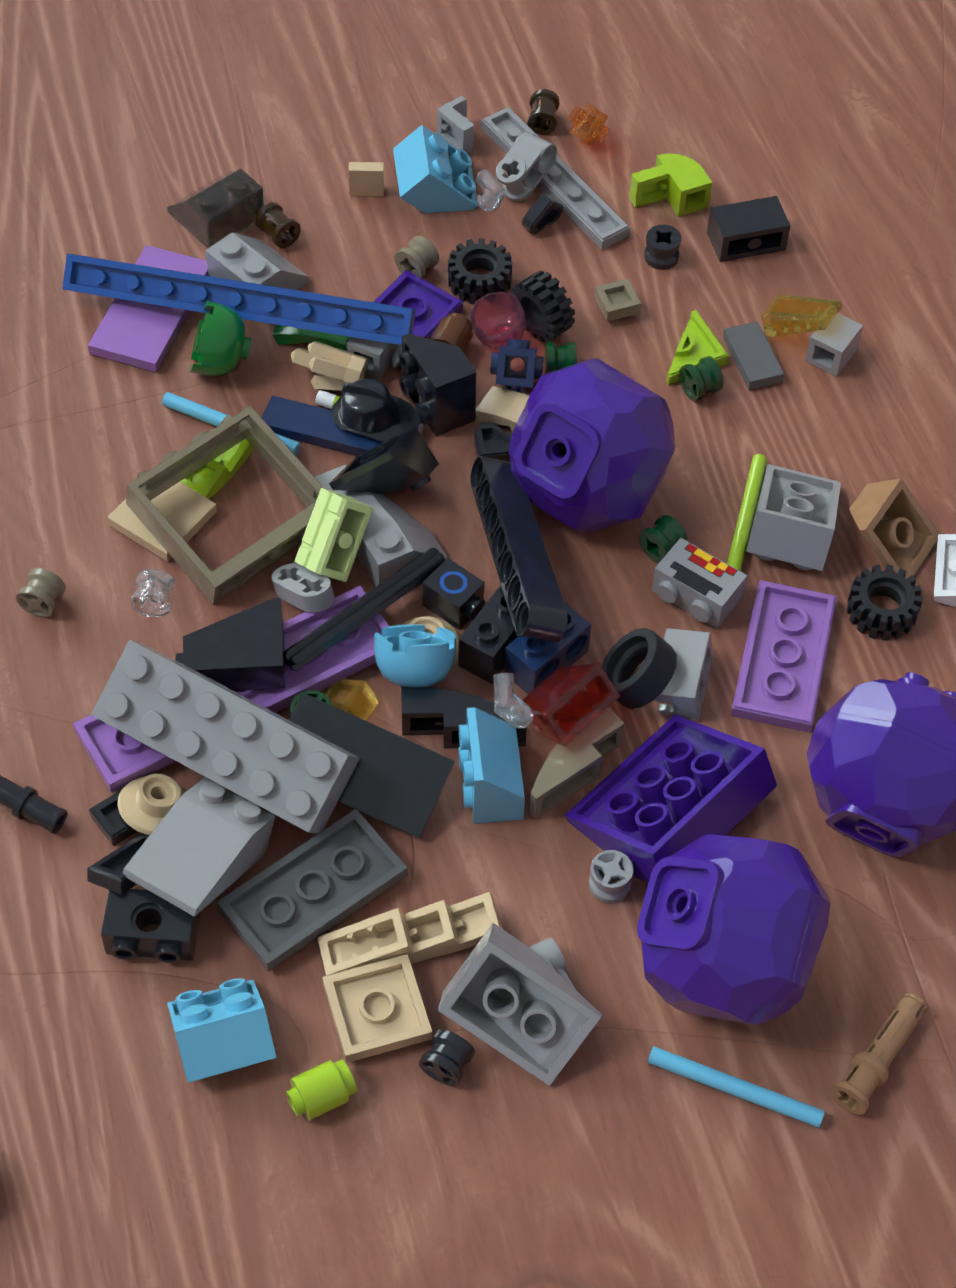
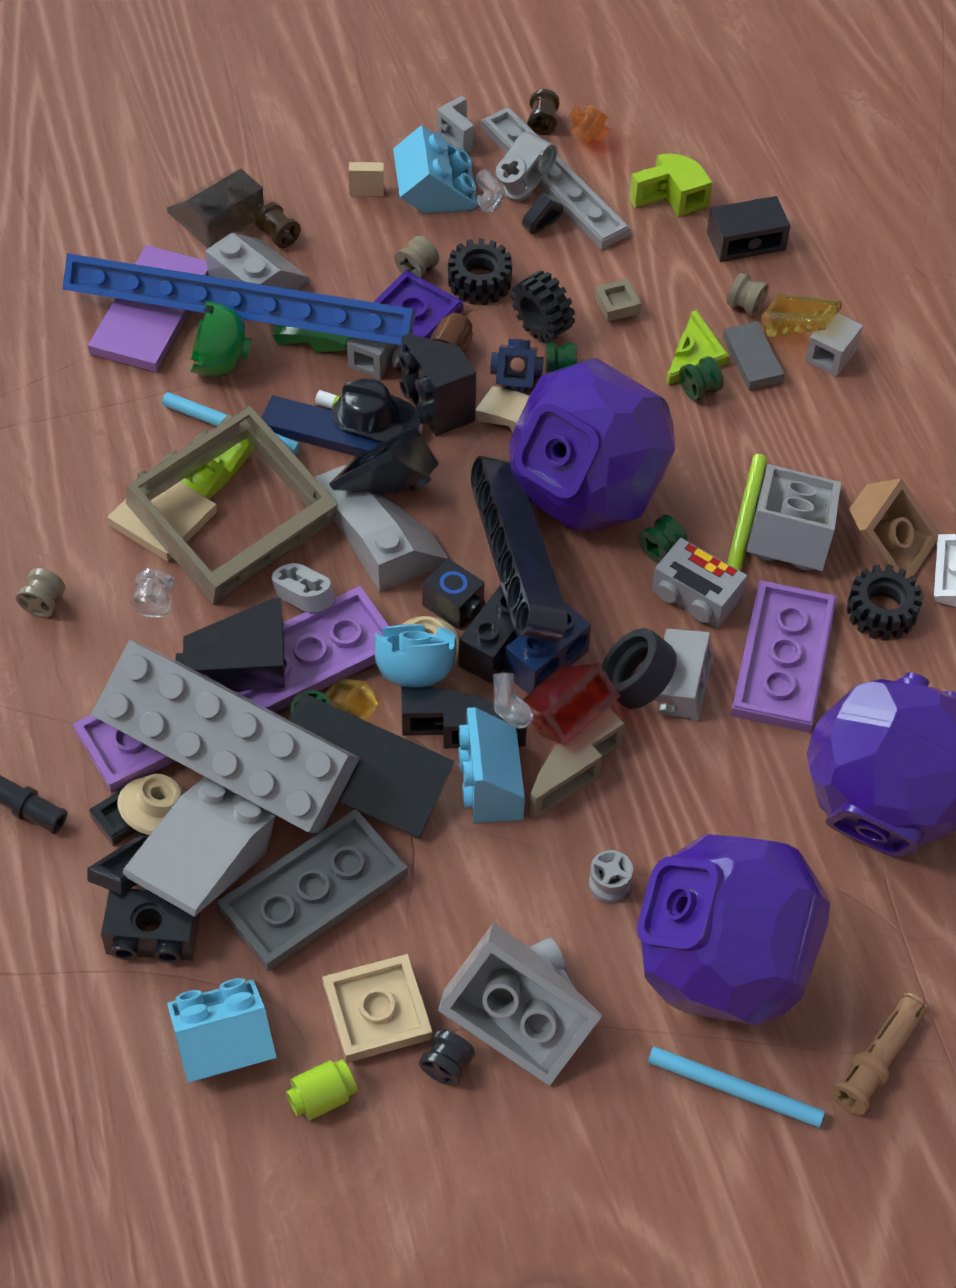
black axle [283,548,445,671] -> none
tan rock [291,341,368,391] -> none
yellowish green brick [294,488,373,582] -> none
tan slope [317,892,503,976] -> none
clear pink hair [470,292,527,349] -> none
black tile [474,423,512,462] -> none
dark purple slope [565,714,777,883] -> none
black wheel [644,224,682,270] -> none
none -> dark tan wheel [727,272,769,316]

